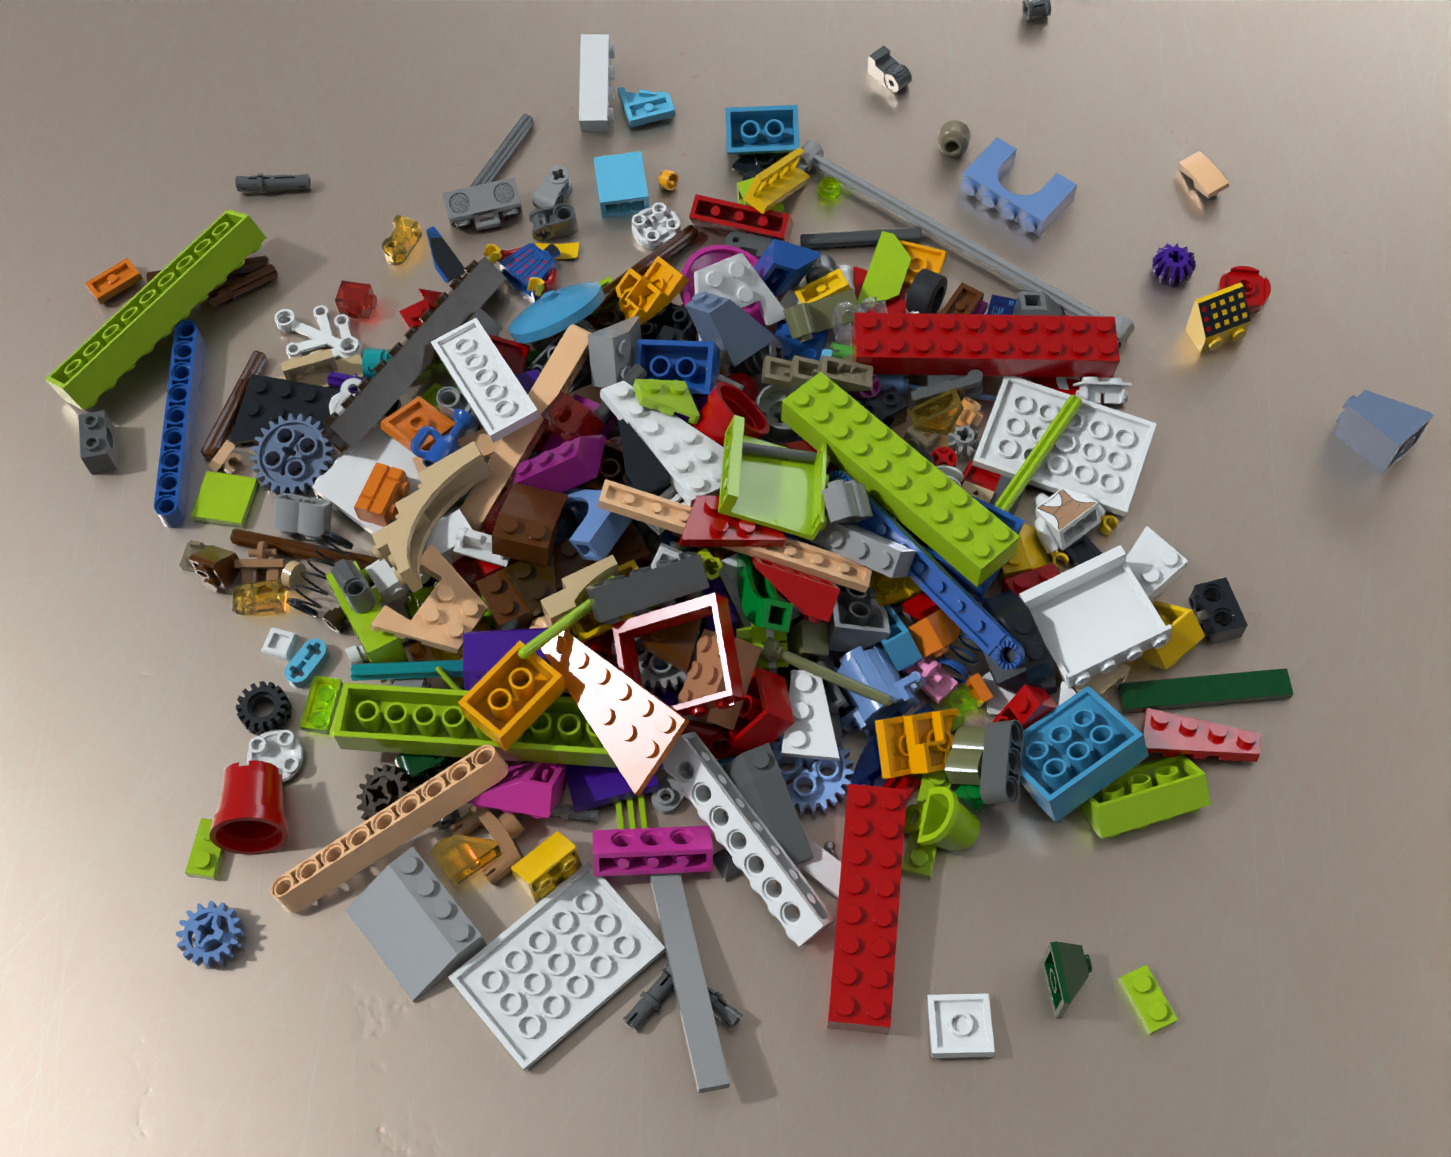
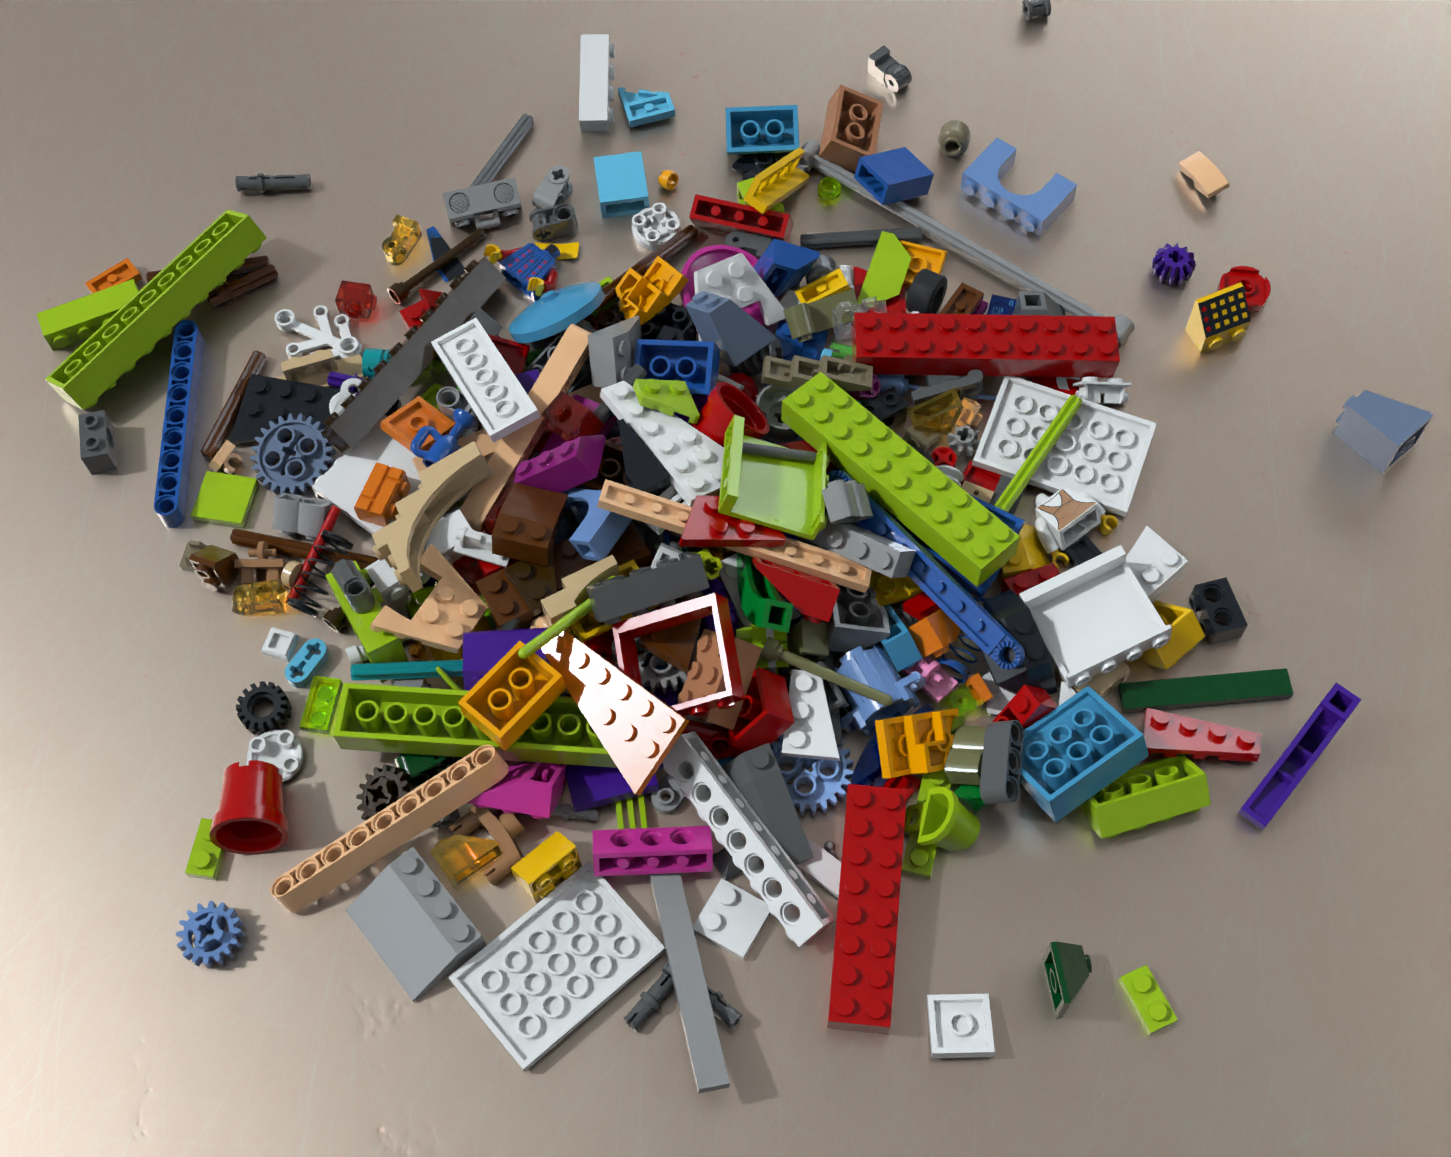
none -> lime brick [36,279,139,351]
none -> red bar [285,505,342,604]
none -> dark brown piece [387,229,486,305]
none -> white plate [693,878,771,961]
none -> nougat brick [819,85,883,172]
none -> blue brick [854,147,934,206]
none -> dark purple arch [1238,682,1362,831]

